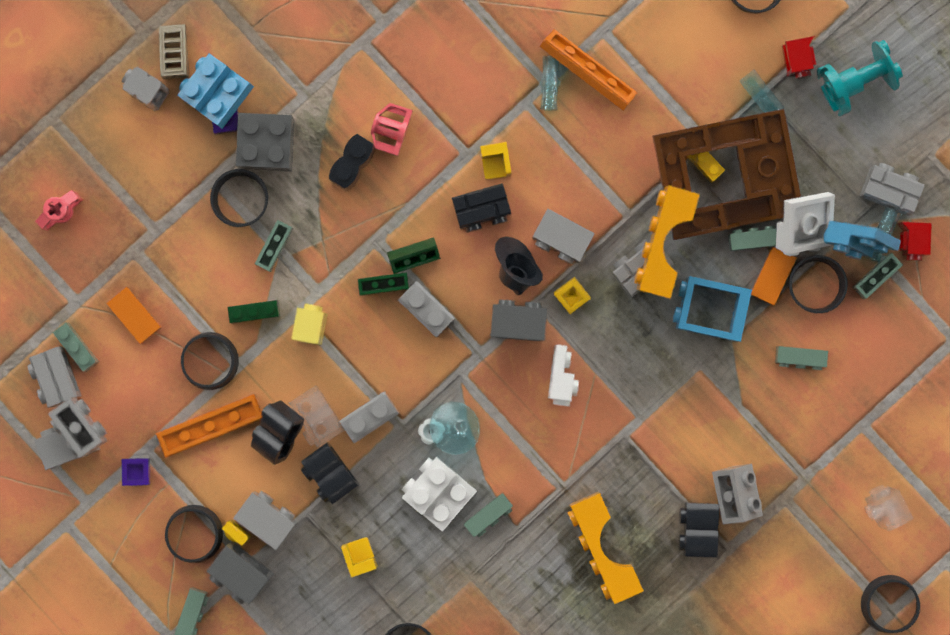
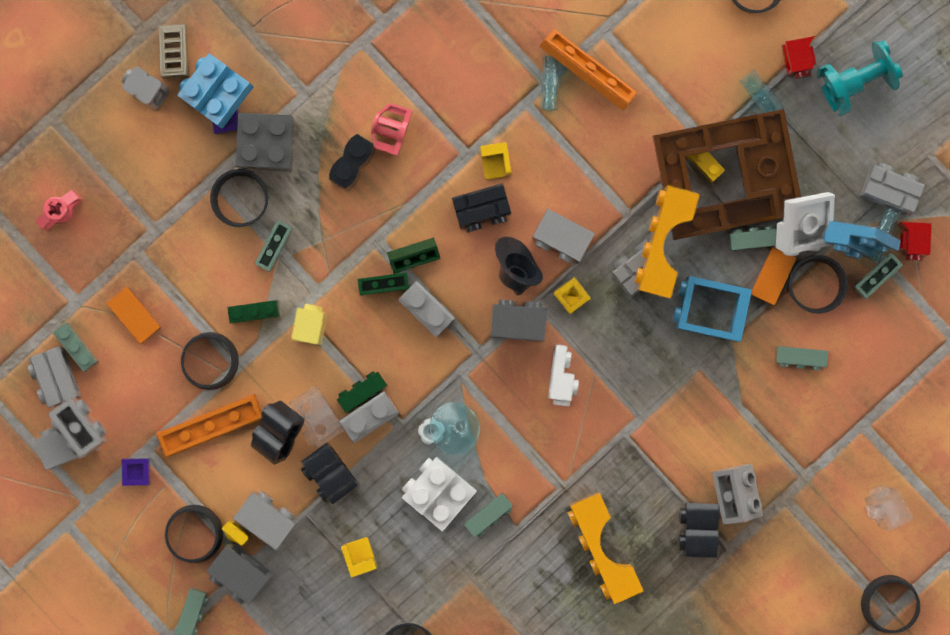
none -> dark green piece [336,371,387,413]

